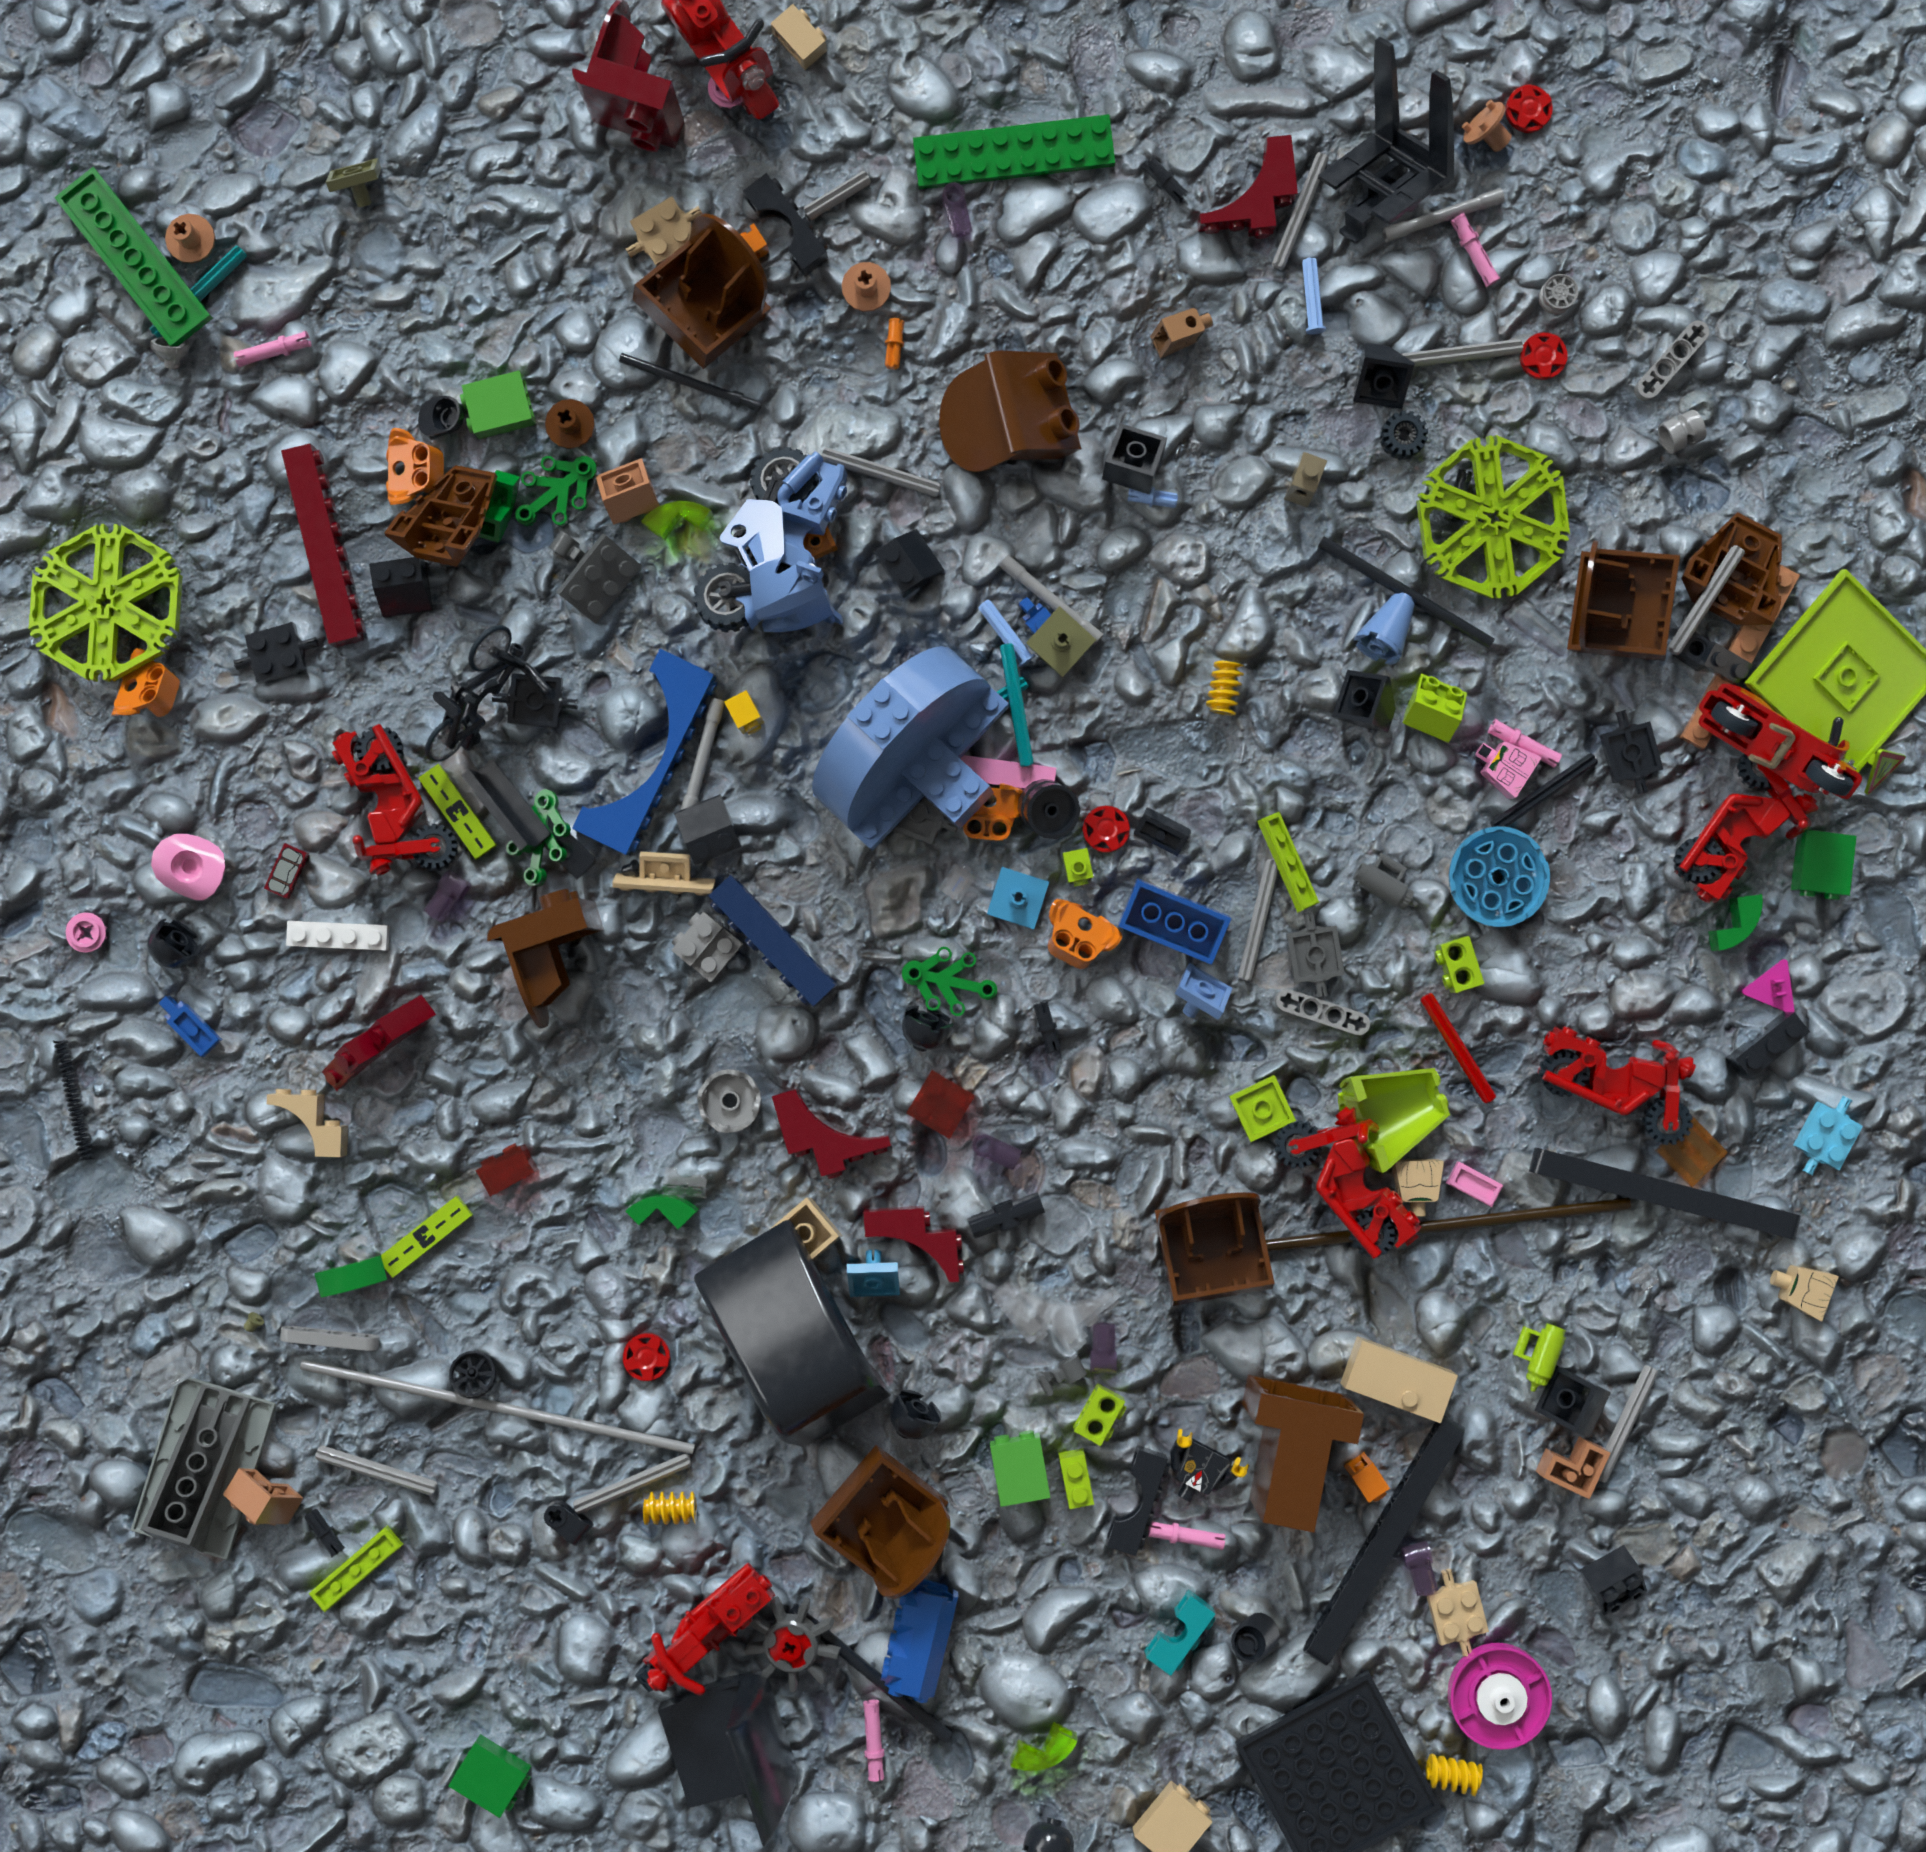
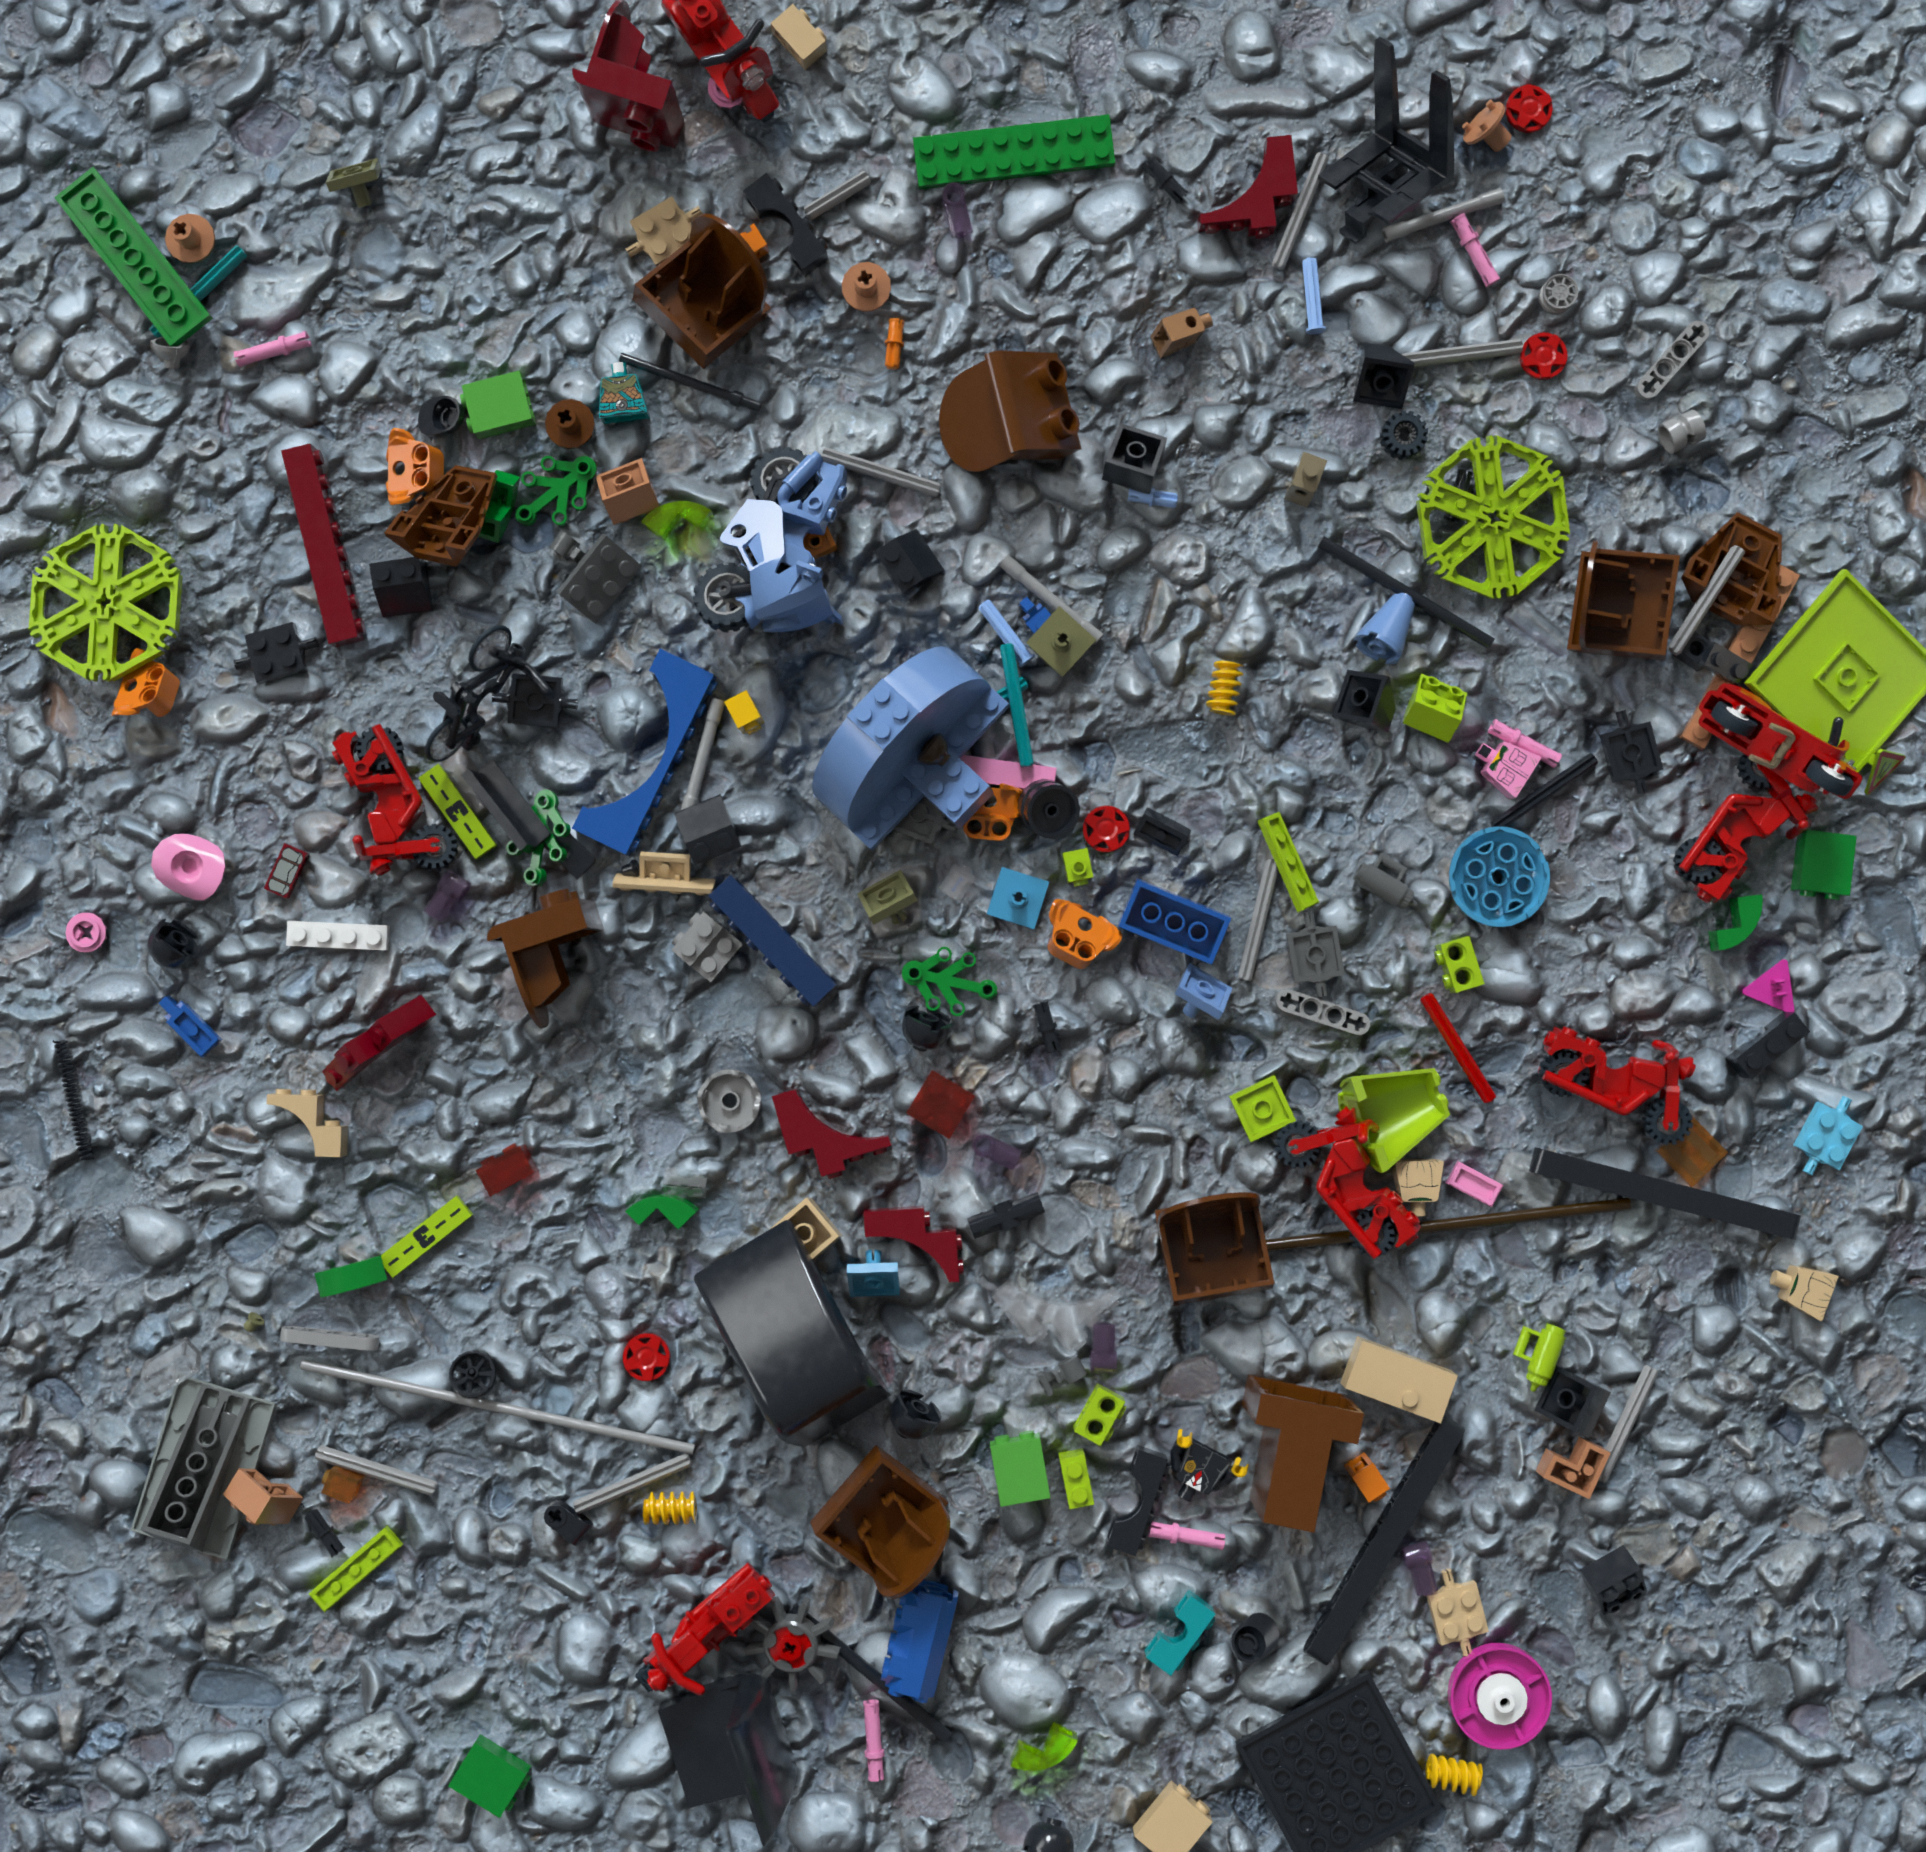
none -> clear orange brick [321,1466,365,1504]
none -> torso [599,362,650,424]
none -> olive tile [857,870,918,925]
none -> dark brown brick [917,733,951,767]

